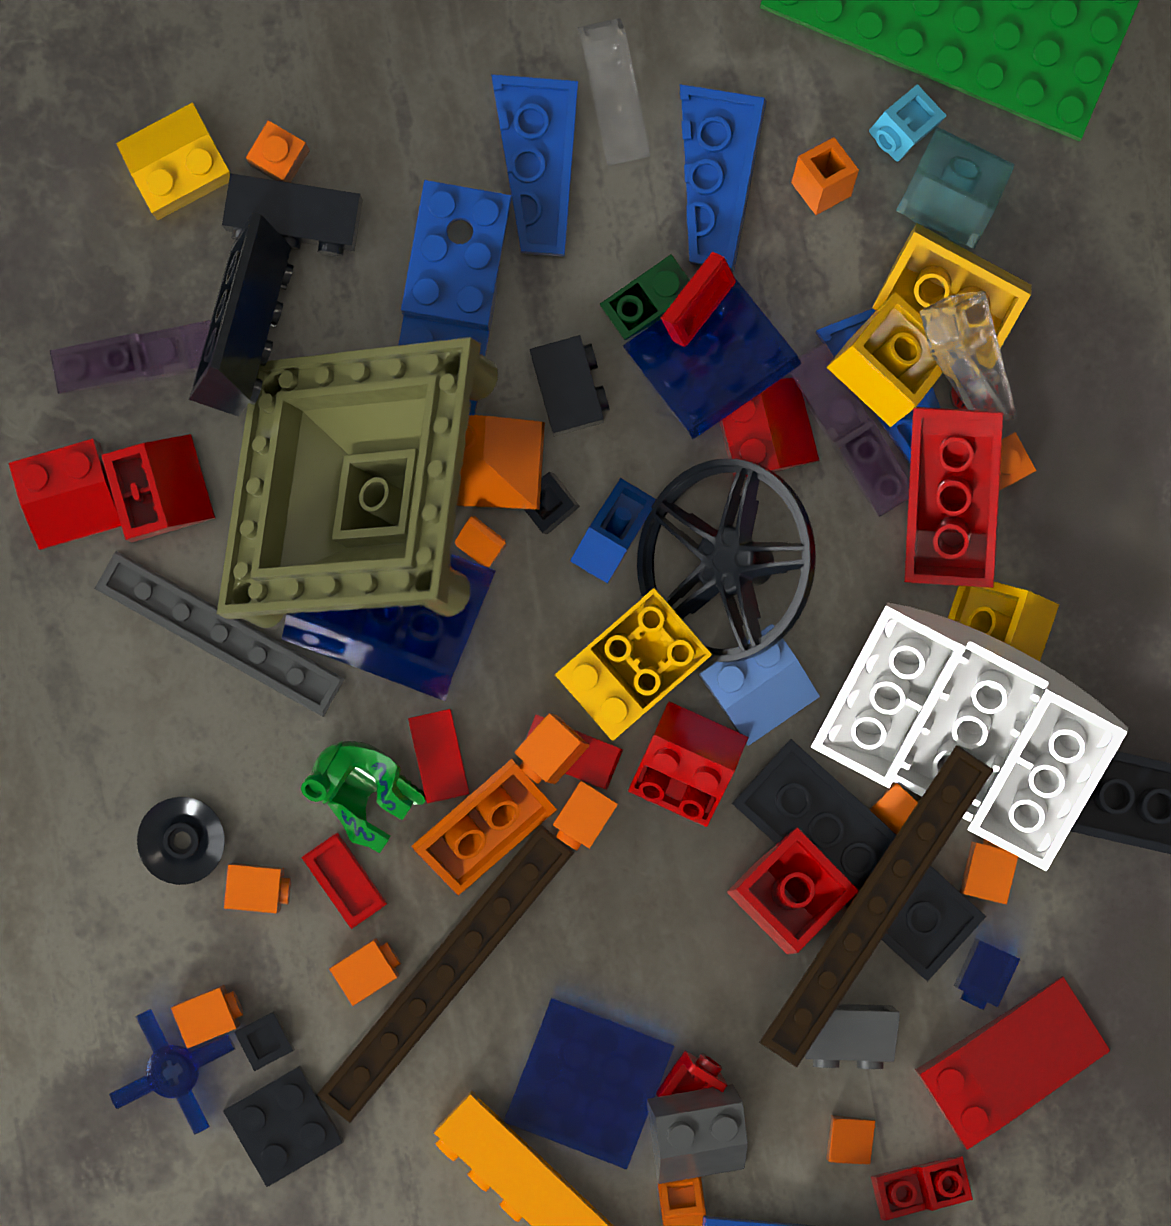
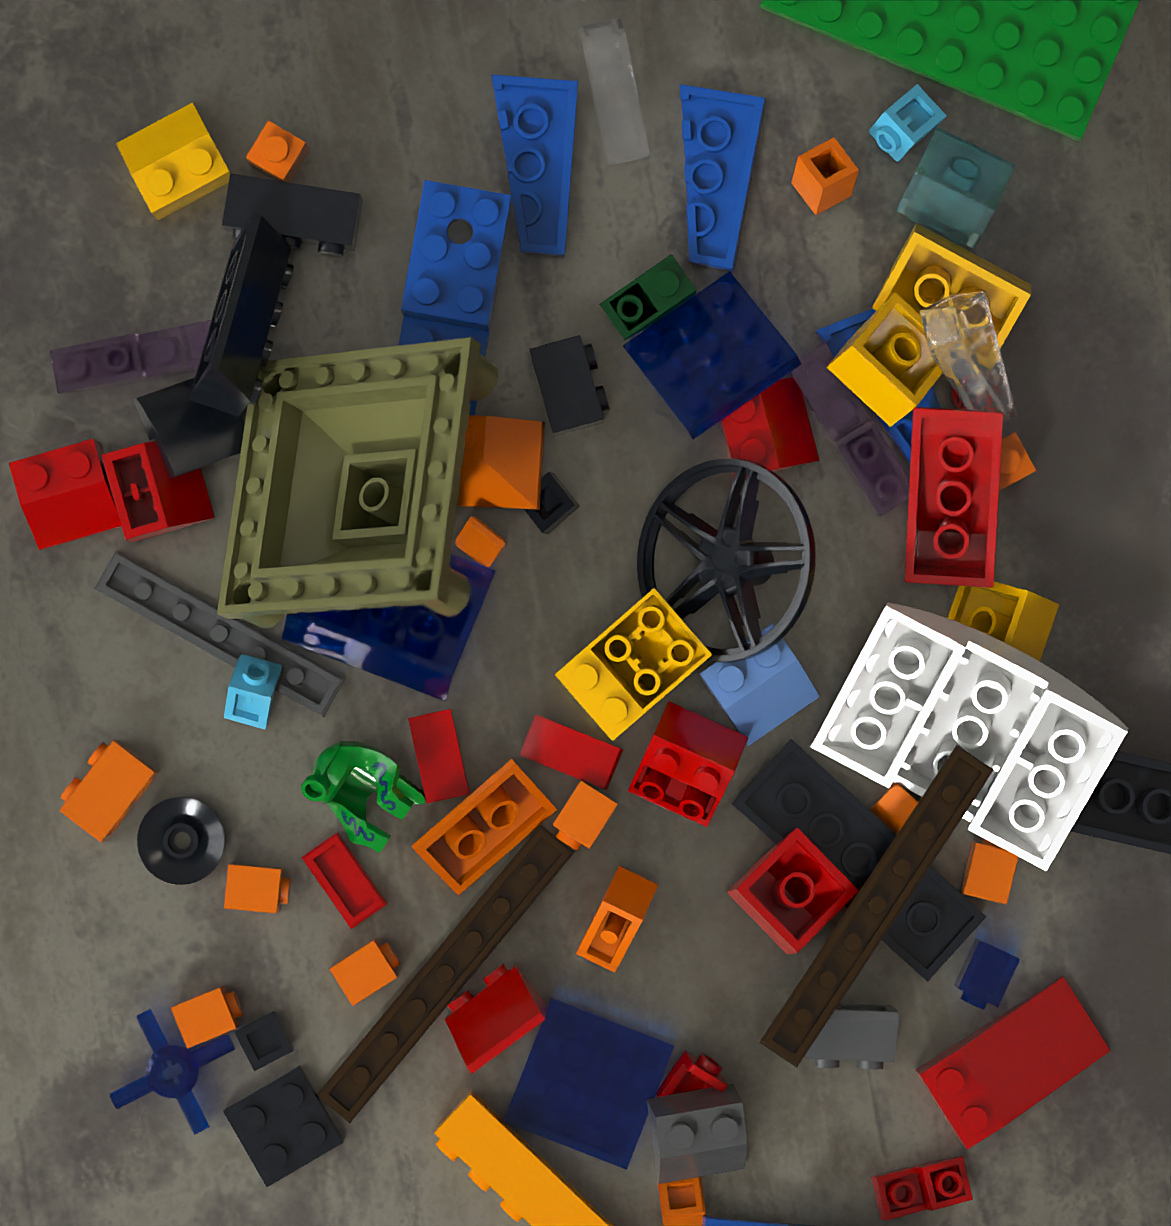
orange brick [514,713,590,785] -> none
blue slope [570,478,656,584] -> none
red tile [661,251,736,347] -> none
orange slope [826,1115,875,1165] -> none
none -> orange brick [59,740,160,843]
none -> black slope [134,377,244,479]
none -> medium azure bracket [224,654,282,730]
none -> red slope [445,963,548,1074]
none -> orange slope [576,866,658,973]

